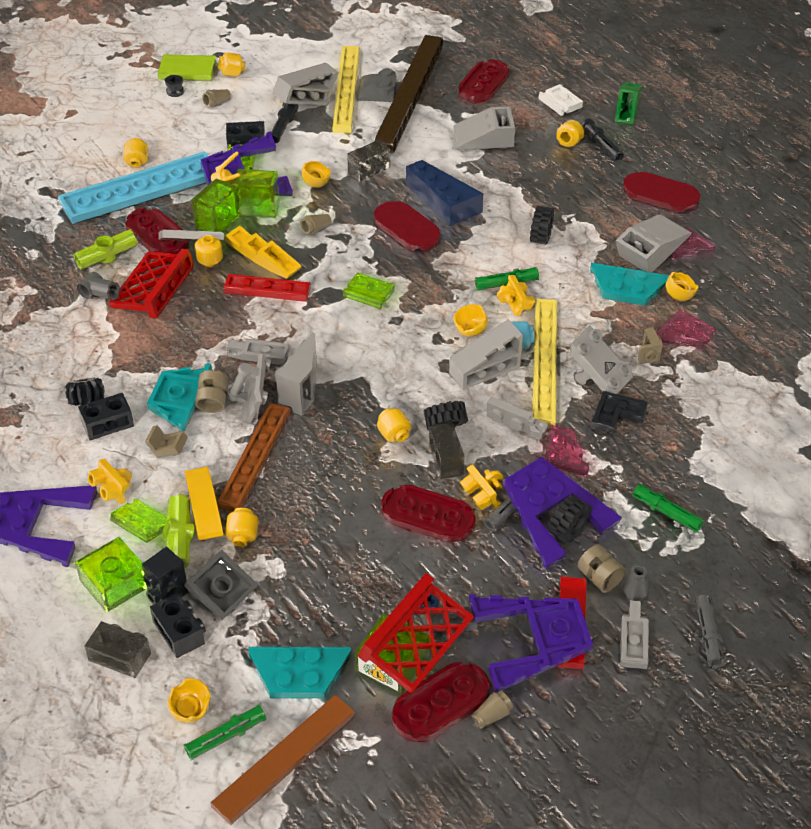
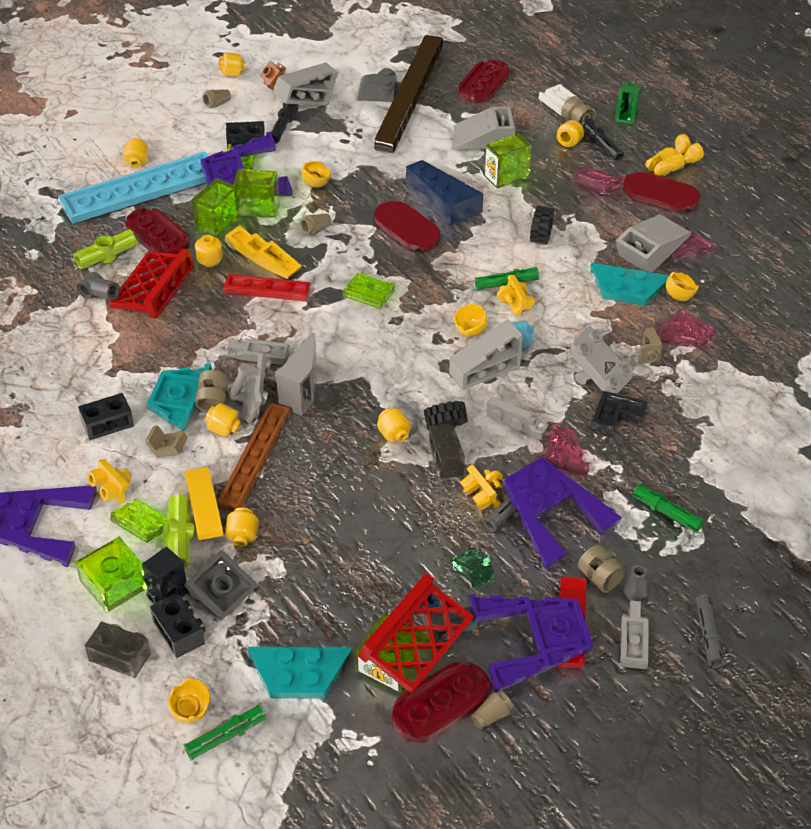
black gear [65,377,105,406] -> none
lime tile [157,54,216,81] -> none
light grey tile [158,230,224,241] -> none
black wheel [165,75,184,97] -> none
yellow plant [211,152,263,188] -> none
dark orange tile [211,695,355,825] -> none
light yellow tile [333,46,360,133] -> none
clear smoke brick [347,140,390,182] -> none
dark red tile [381,485,476,542] -> none
light yellow tile [532,299,557,428] -> none
black tyre [548,495,592,544] -> none
none -> yellow head [205,403,241,438]
none -> brick [260,61,287,89]
none -> clear green bracket [452,548,495,589]
none -> clear neon green brick [485,133,532,189]
none -> dark tan wheel [561,96,596,126]
none -> clear pink wing [573,167,627,195]
none -> yellow piece [645,134,704,176]

